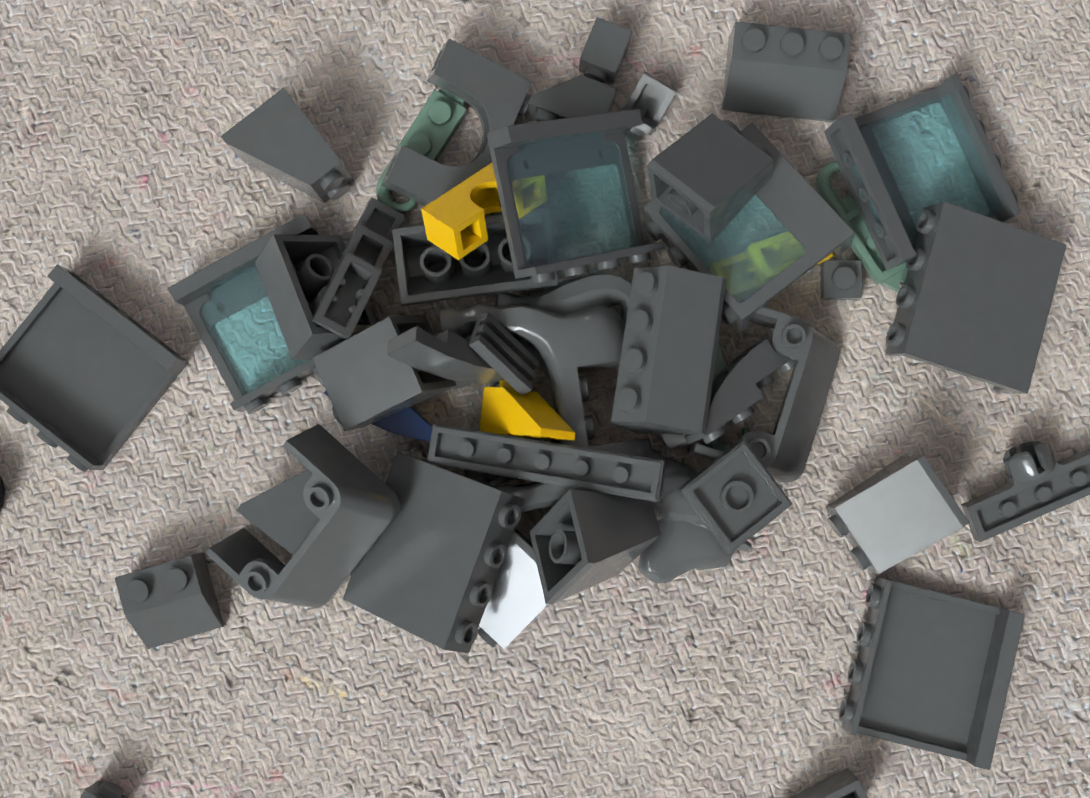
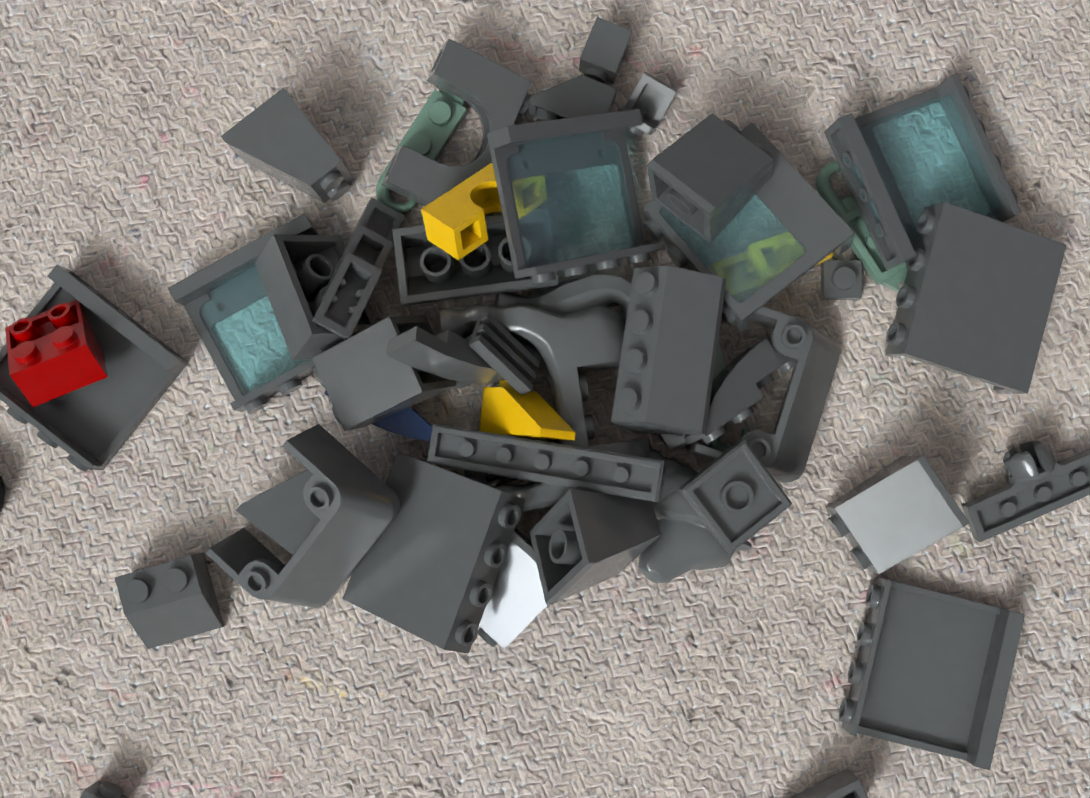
dark grey slope [721,21,851,122] -> none
none -> red slope [5,299,108,407]

